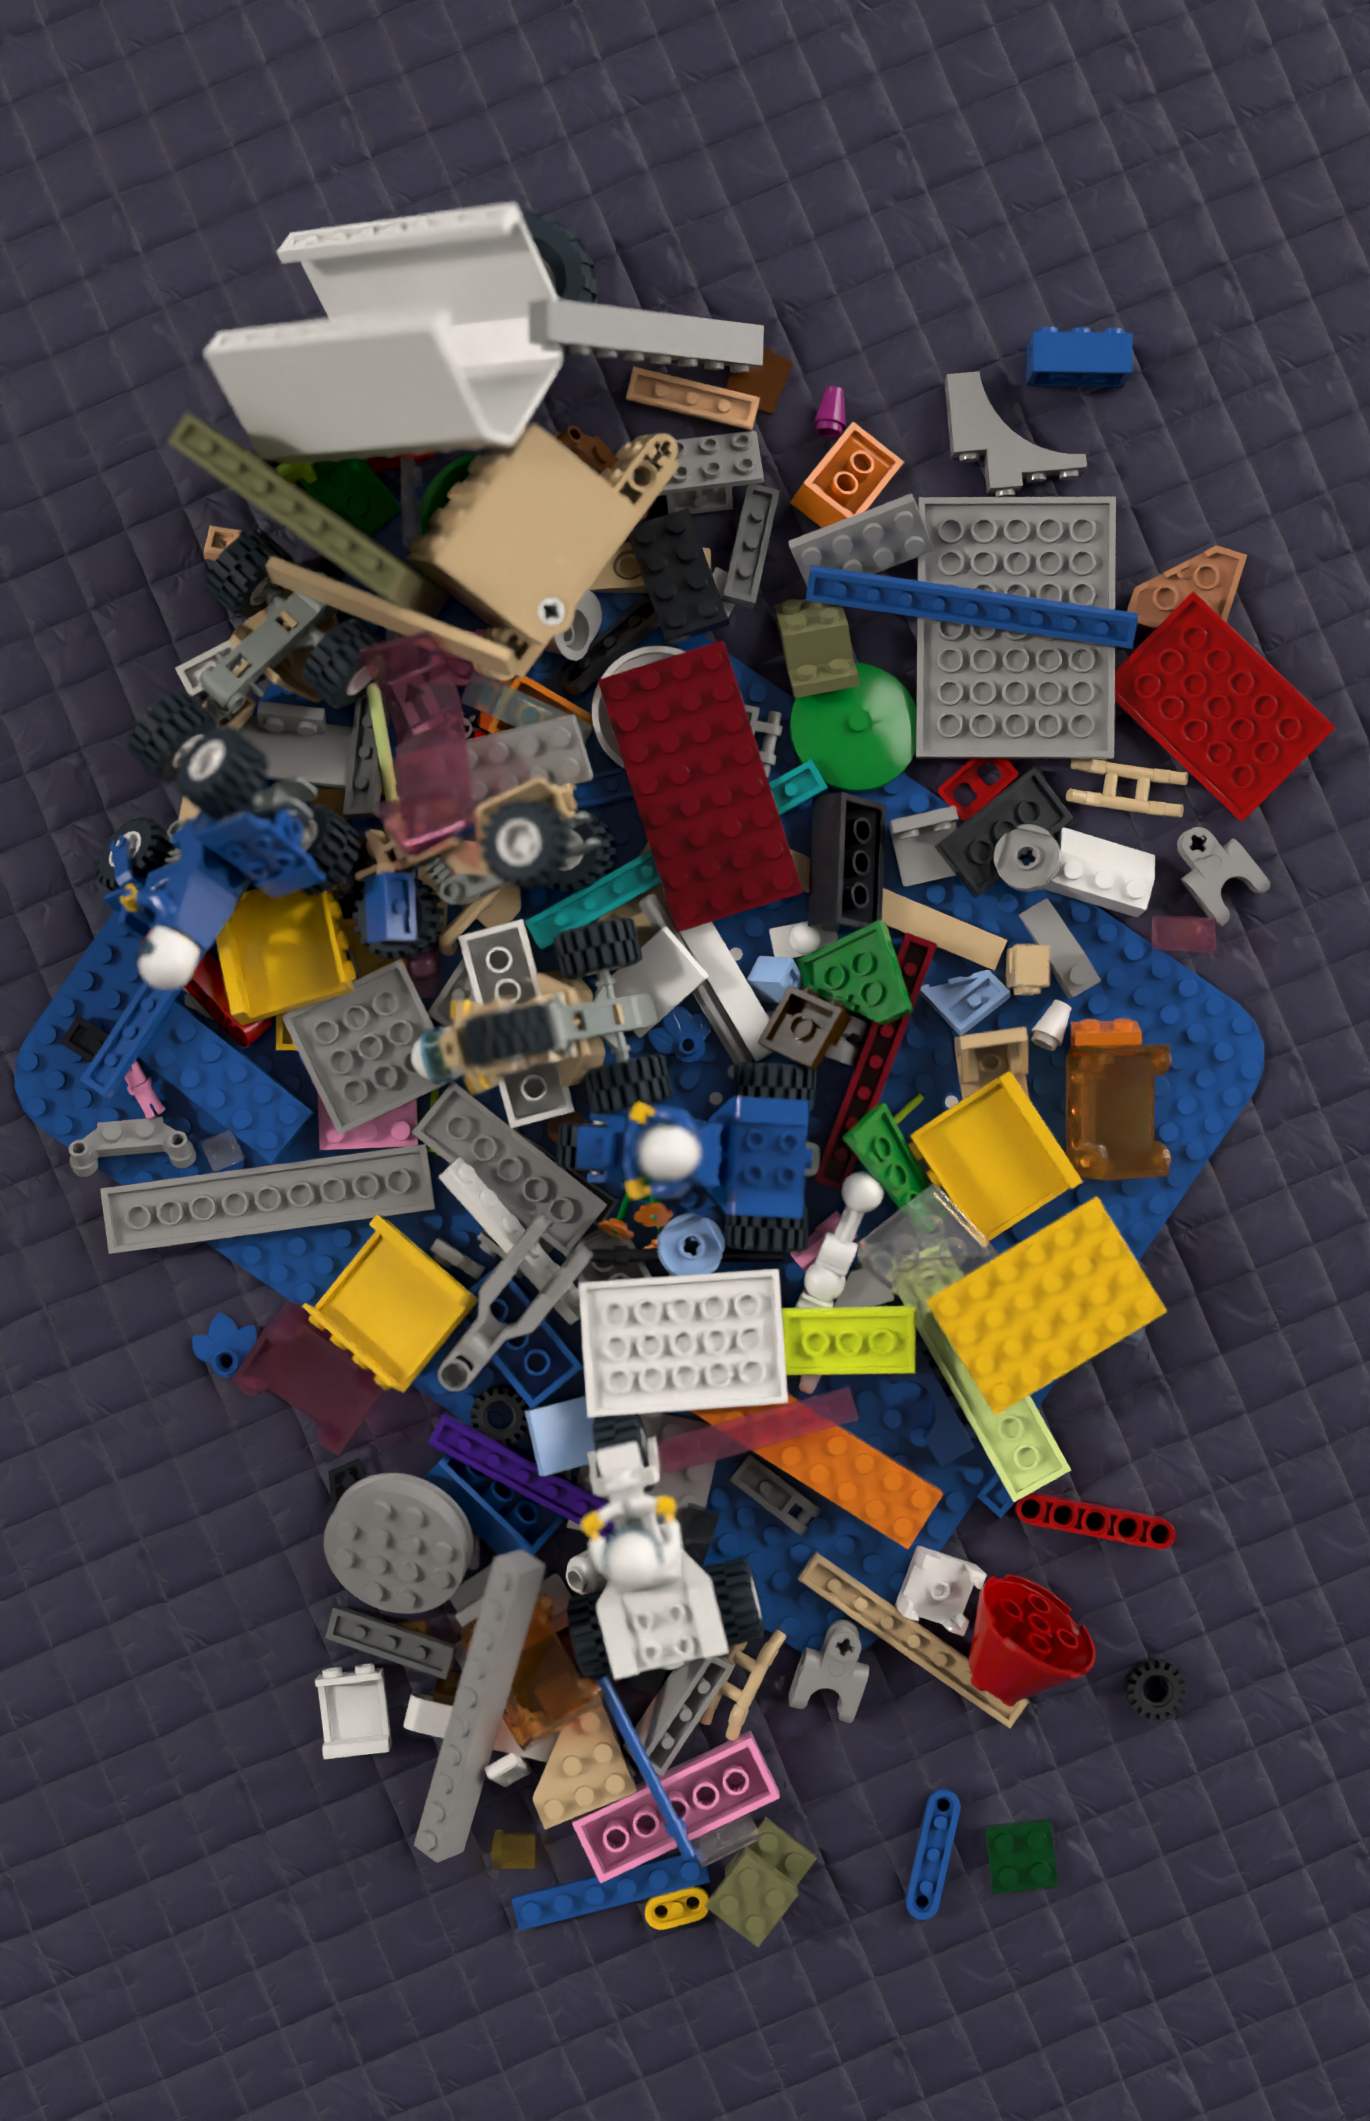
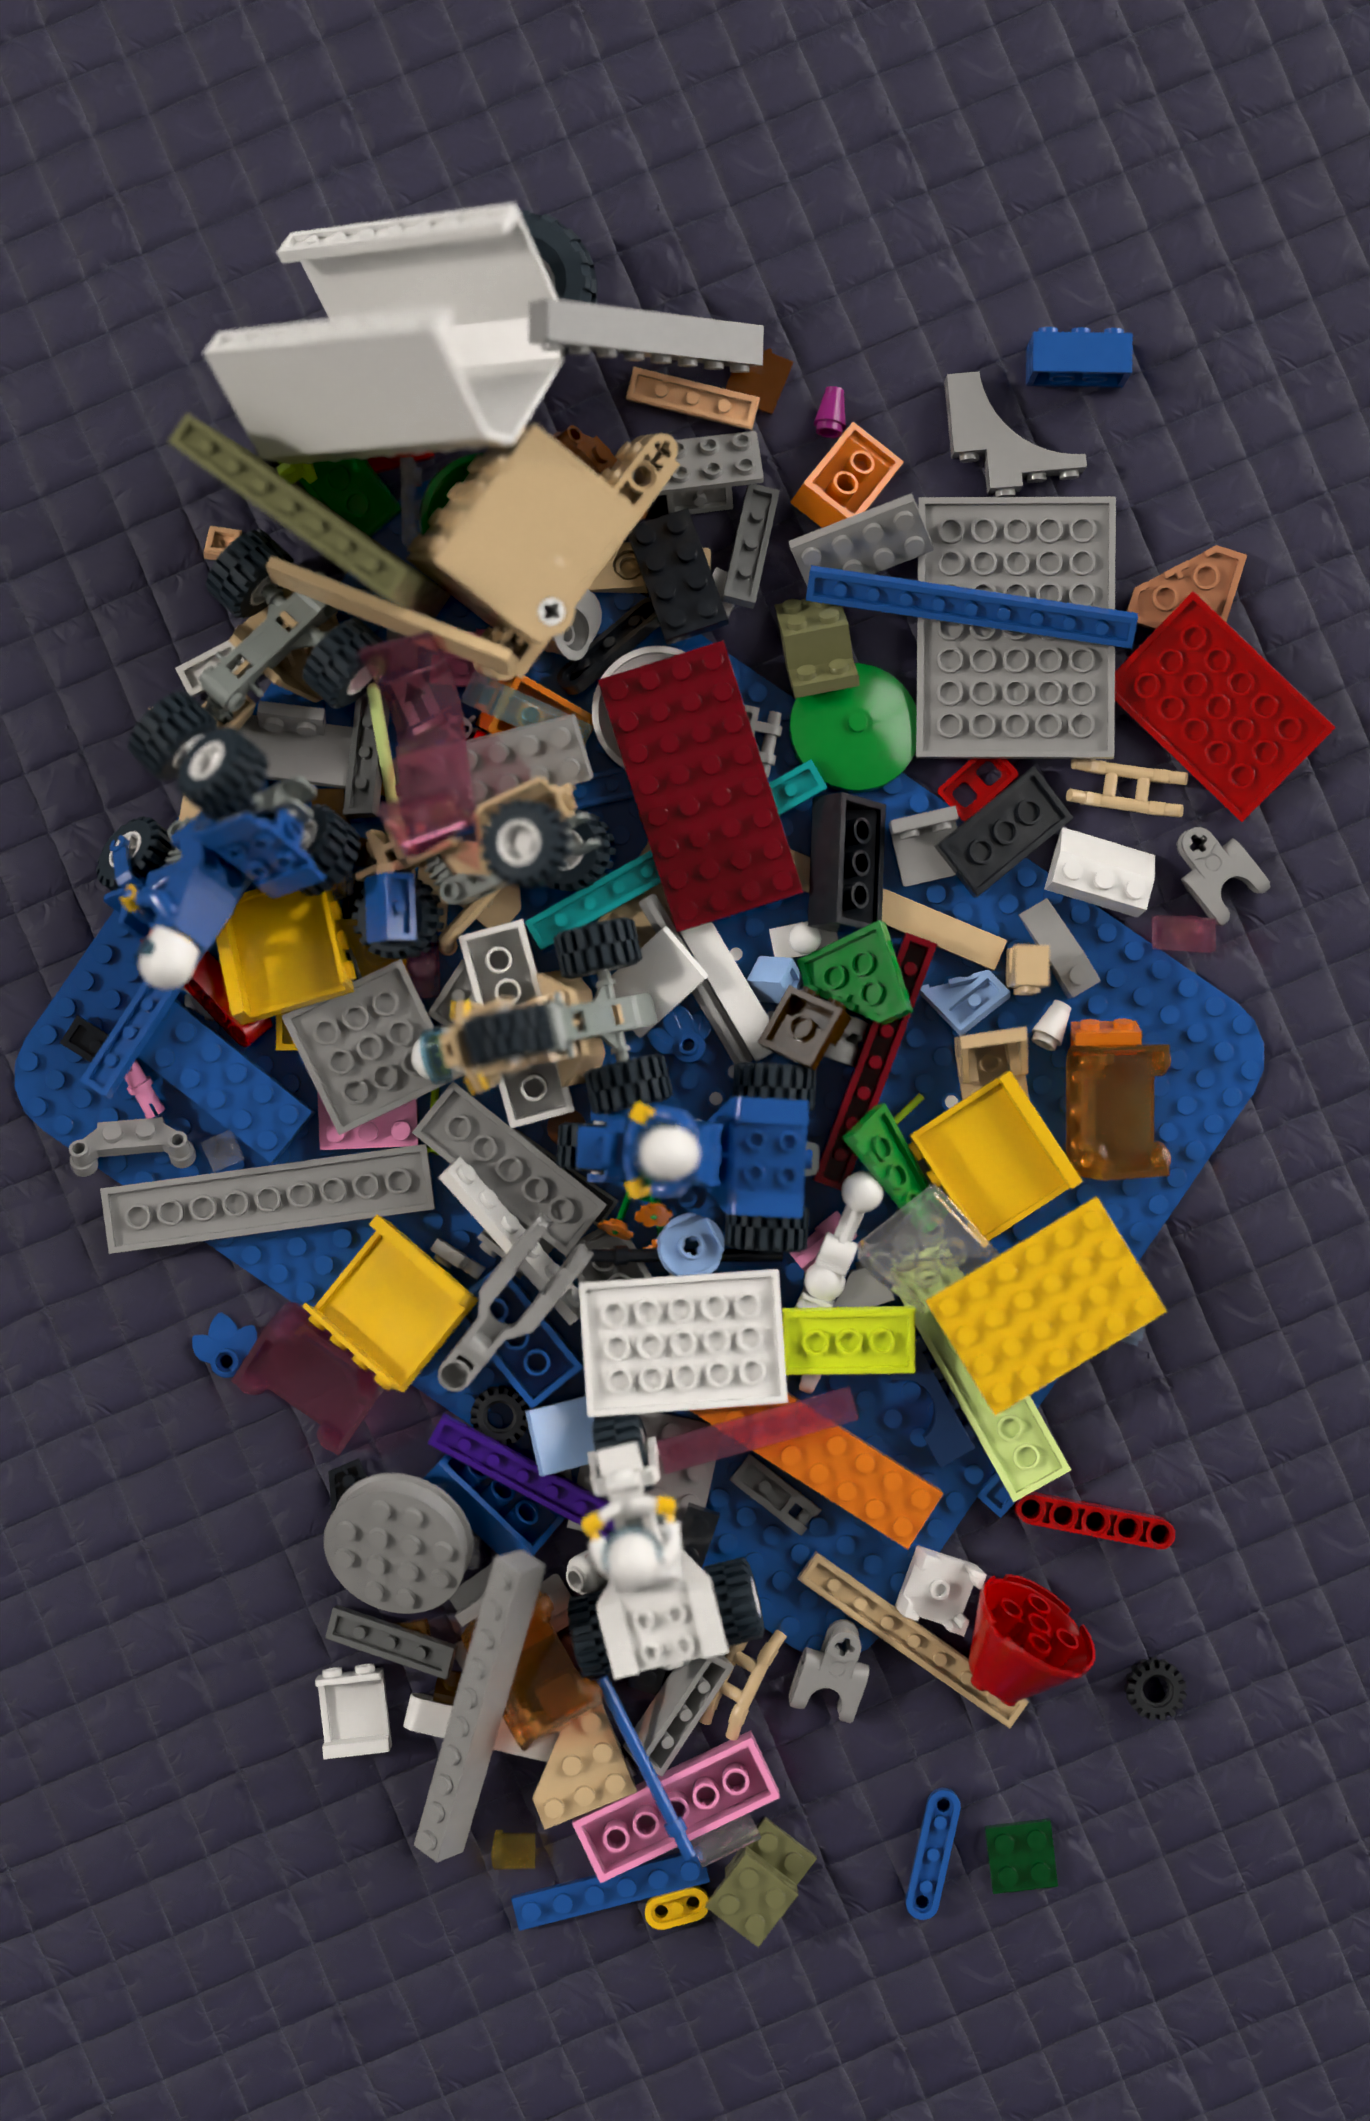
white tile [484,1752,533,1787] -> none
light grey plate [994,824,1061,892] -> none

